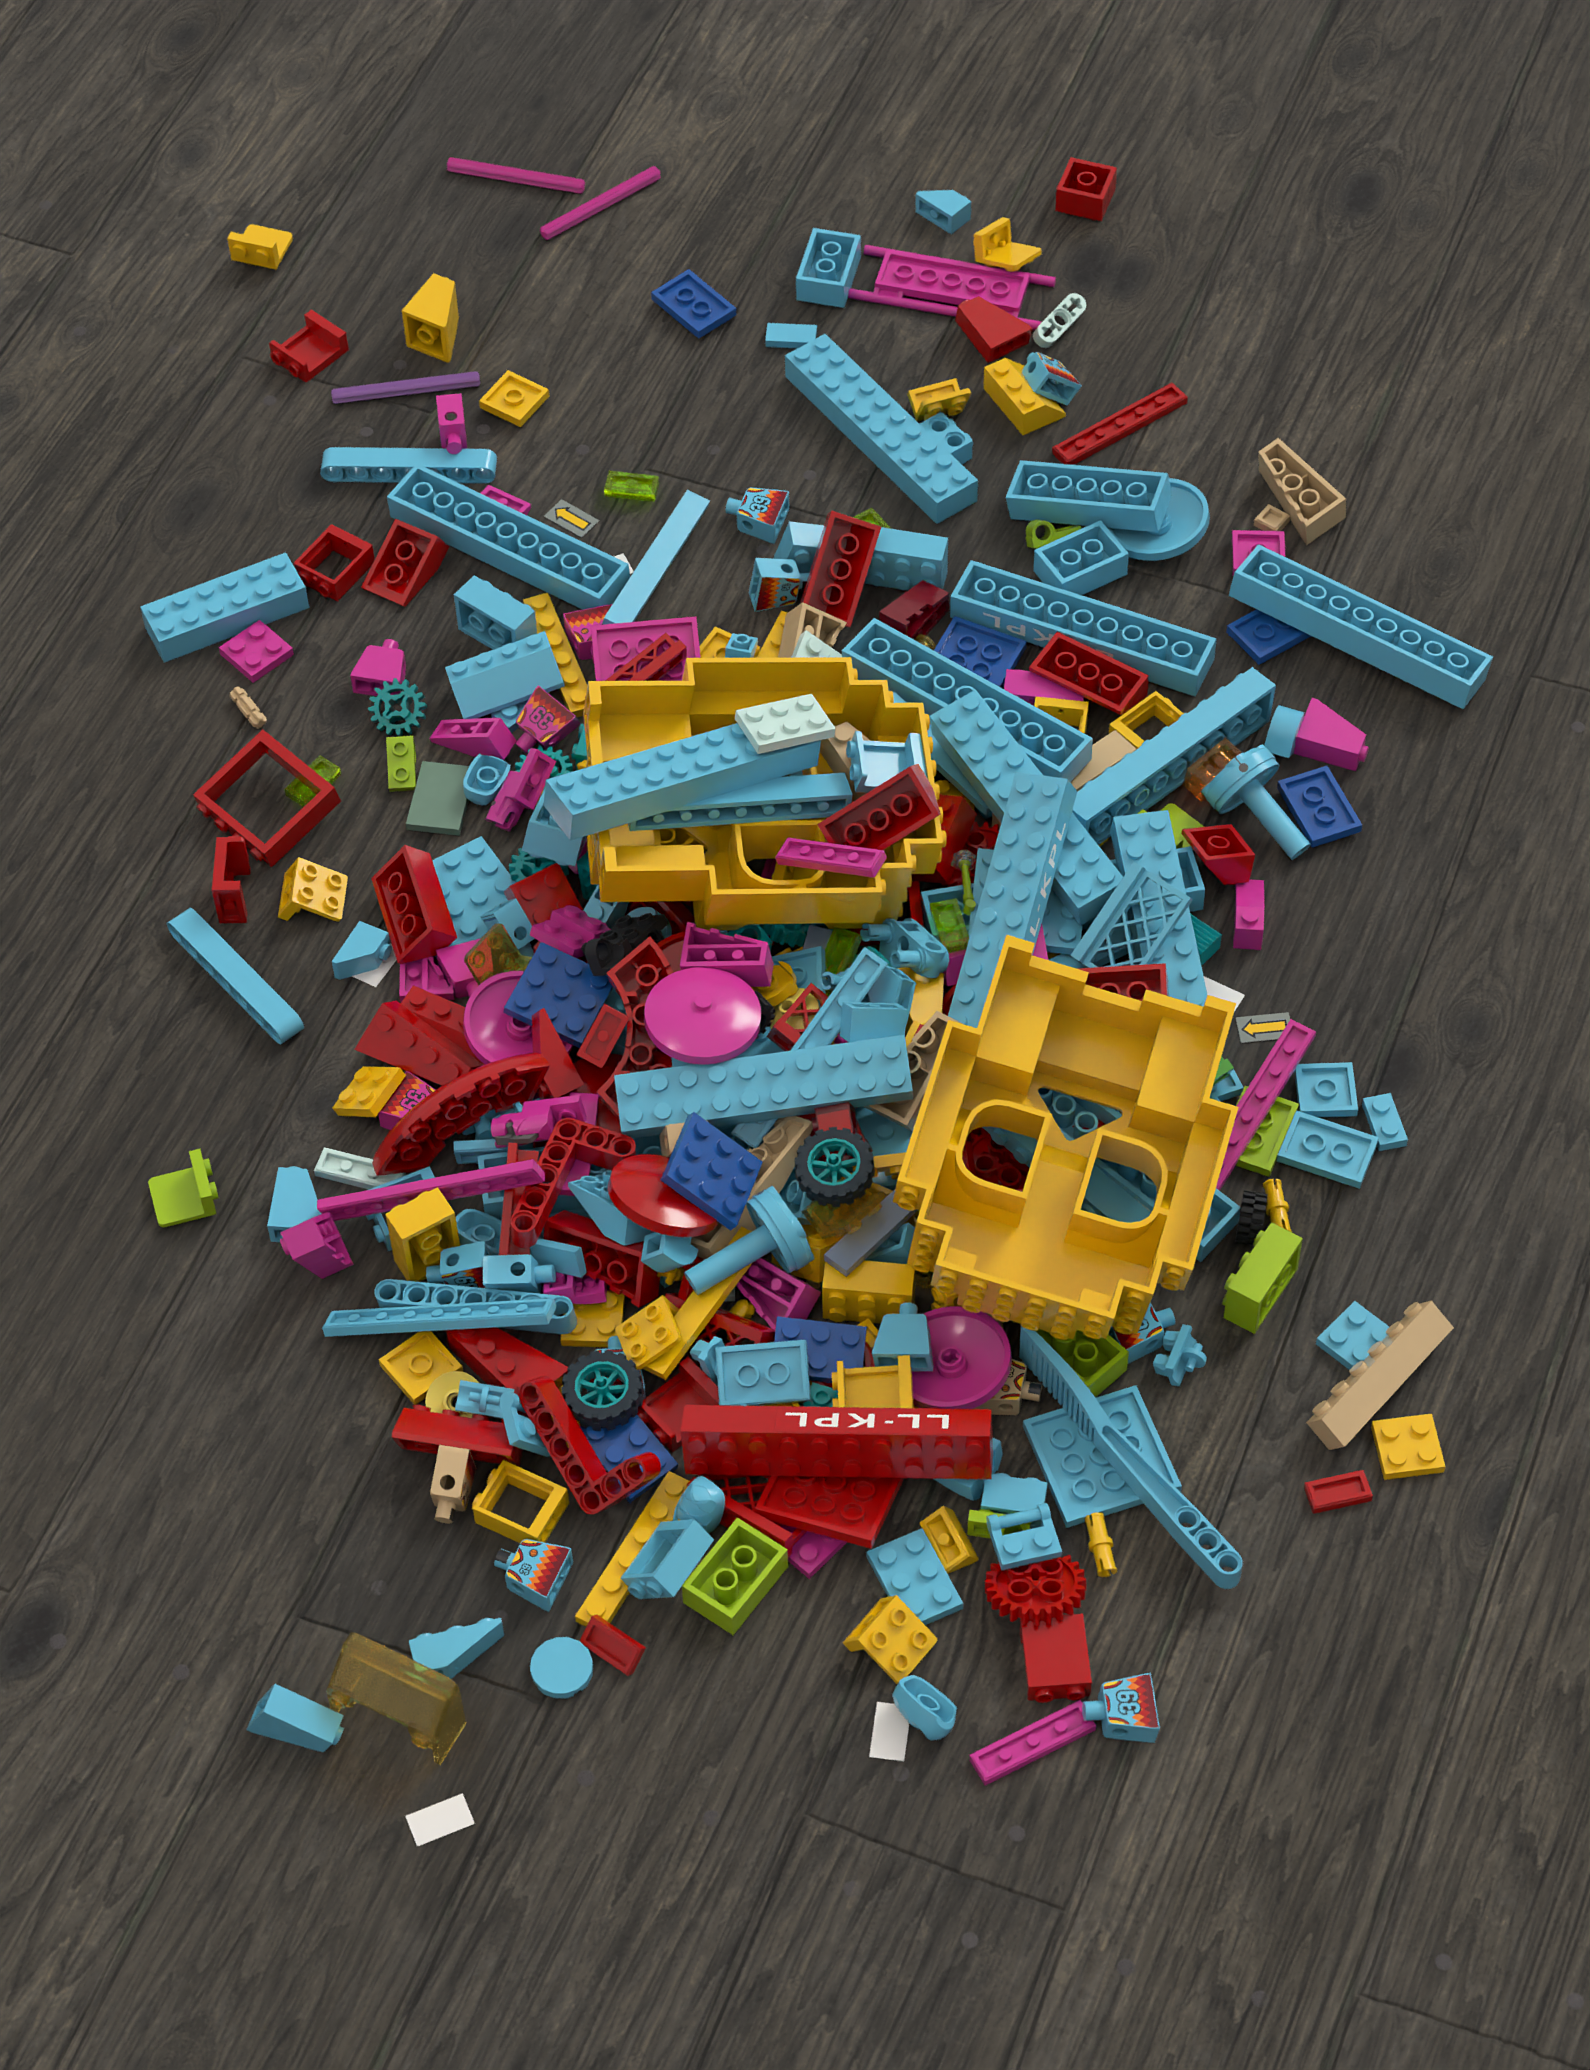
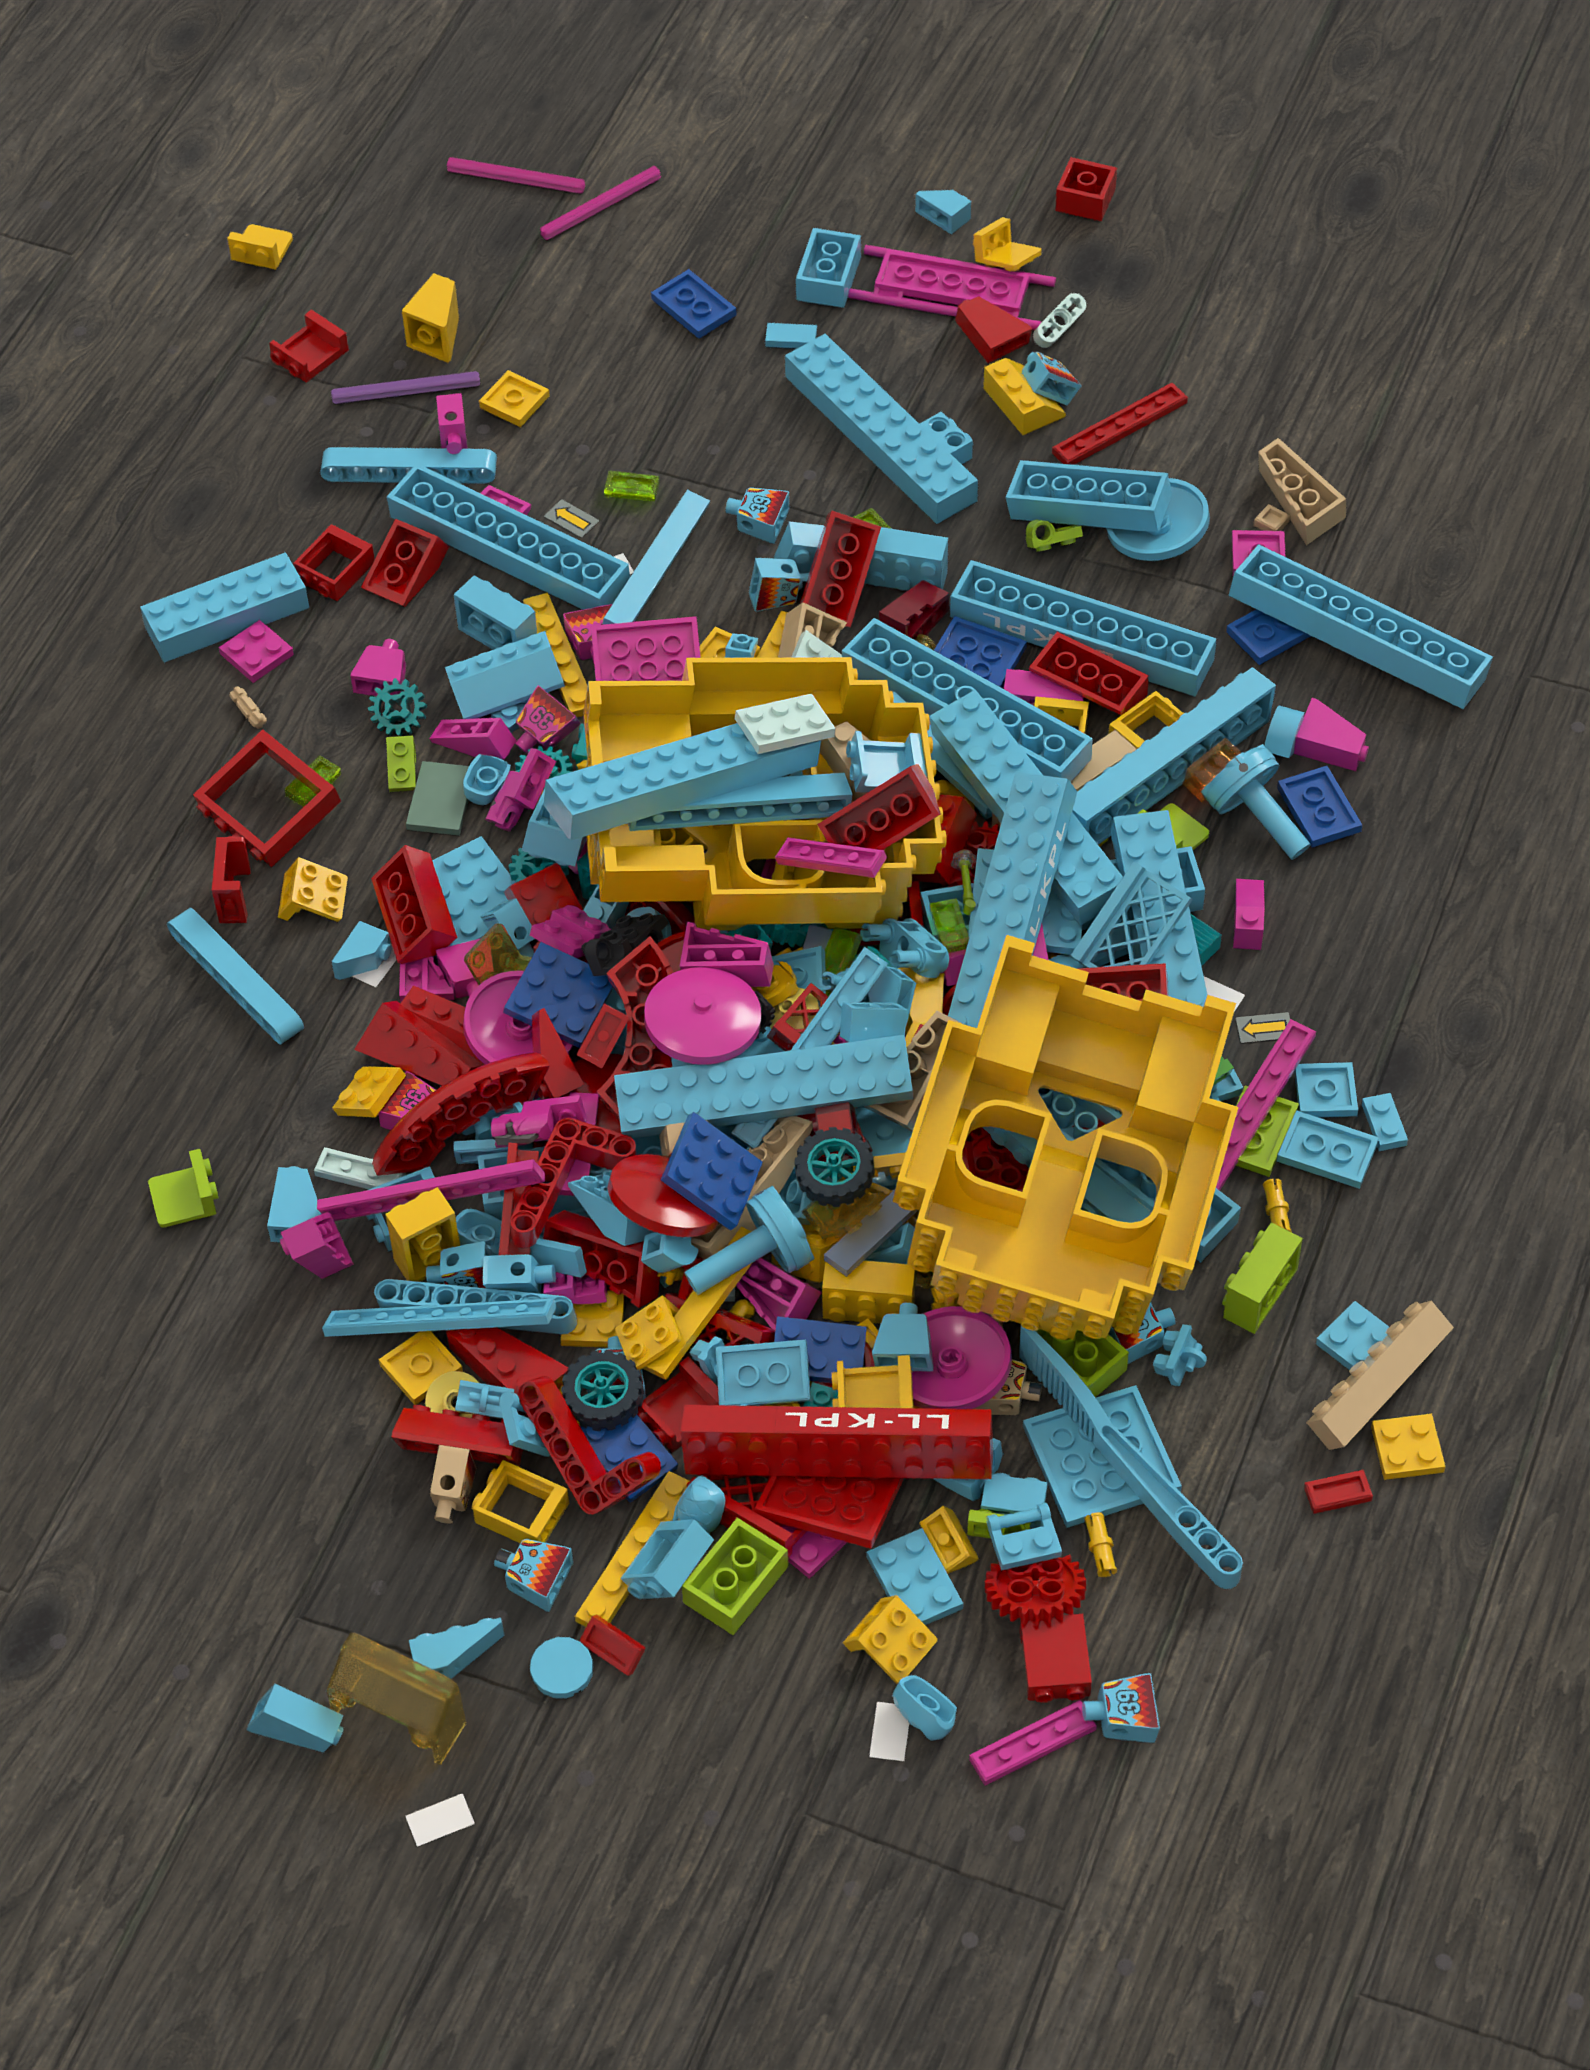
red fence [585,633,687,699] -> none
yellow bracket [907,378,971,422] -> none
medium azure brick [1033,520,1129,595] -> none
red slope [1181,824,1255,885] -> none
black tyre [1235,1190,1267,1245] -> none

